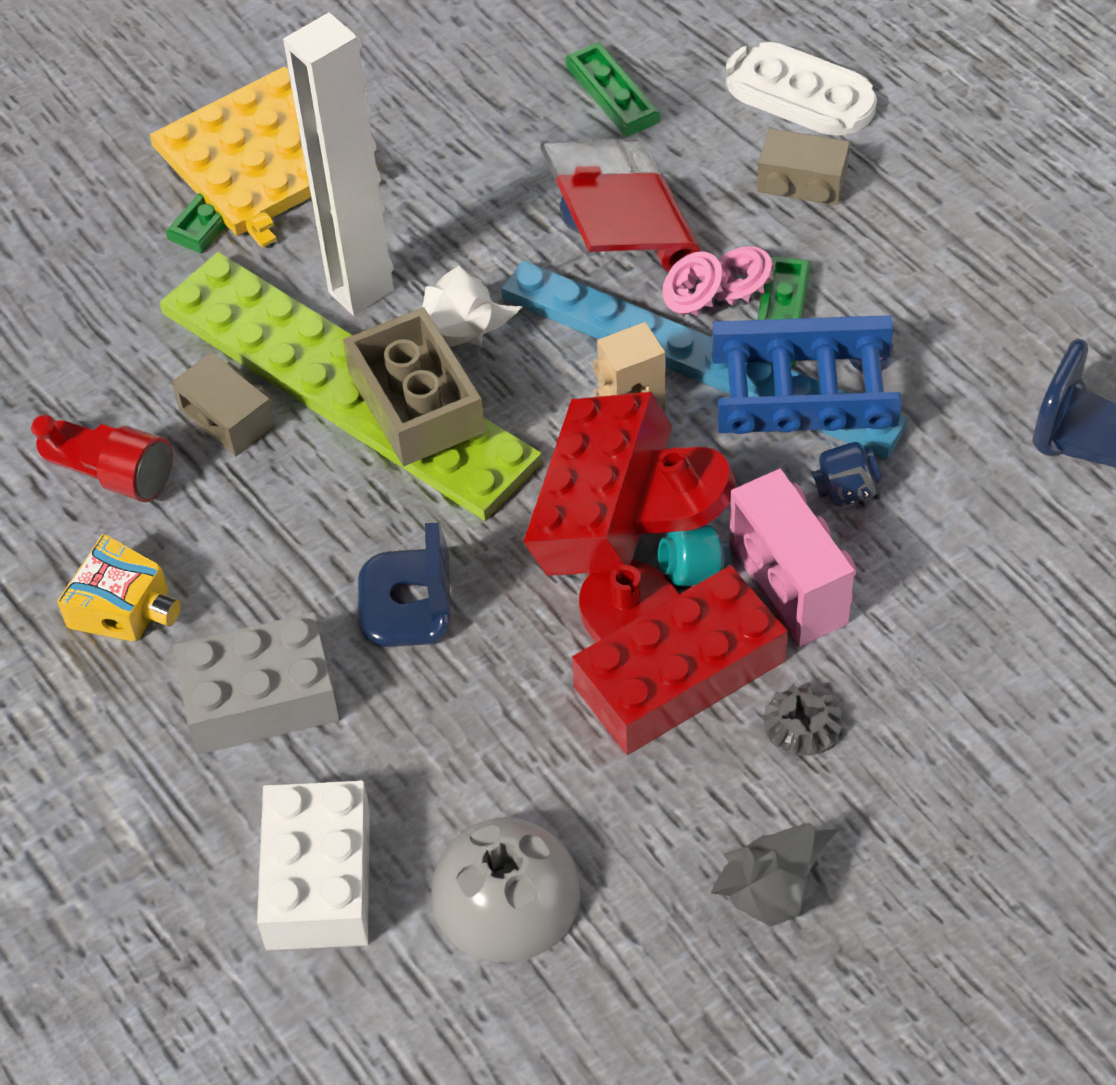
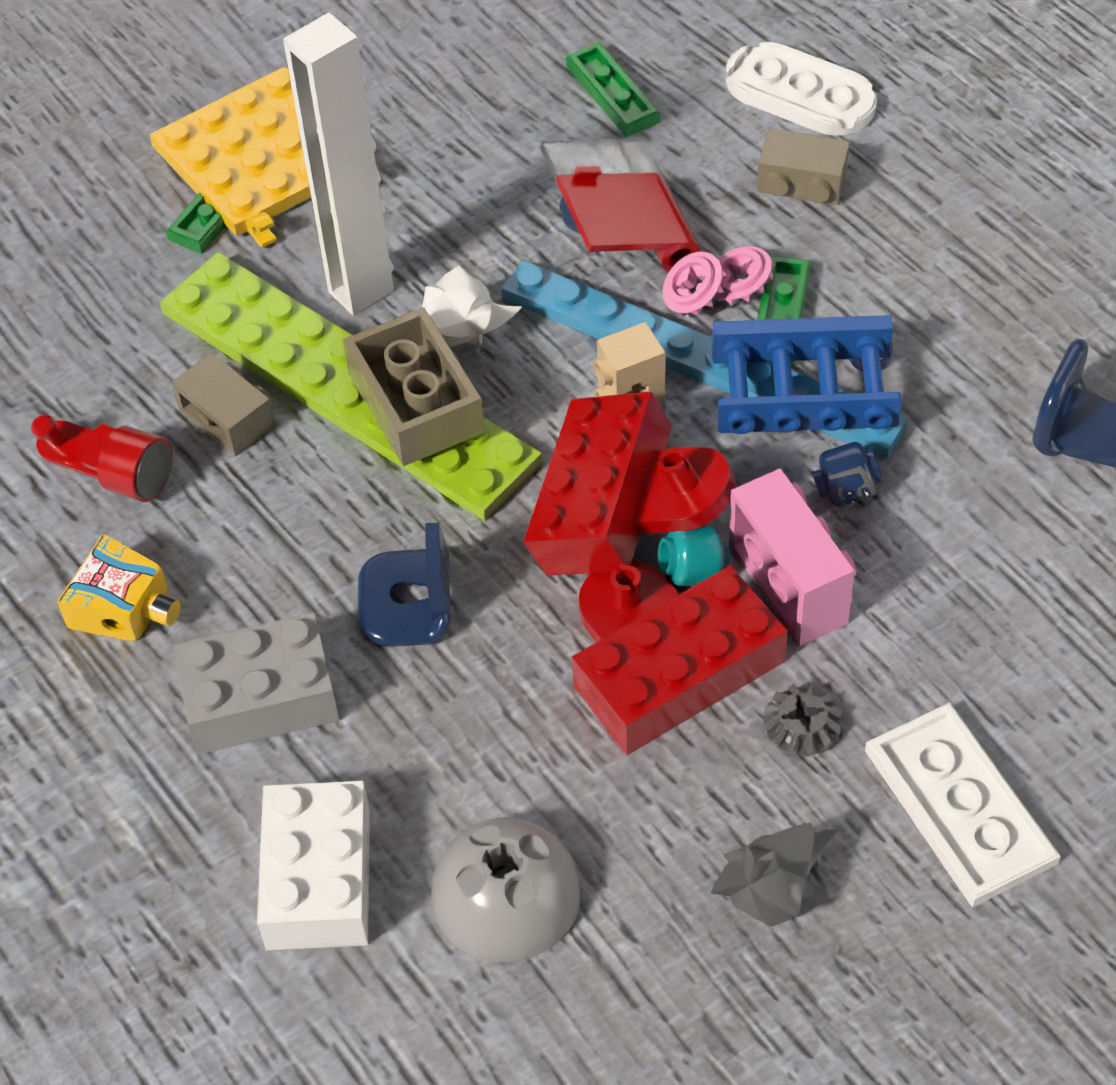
none -> white tile [865,702,1061,908]

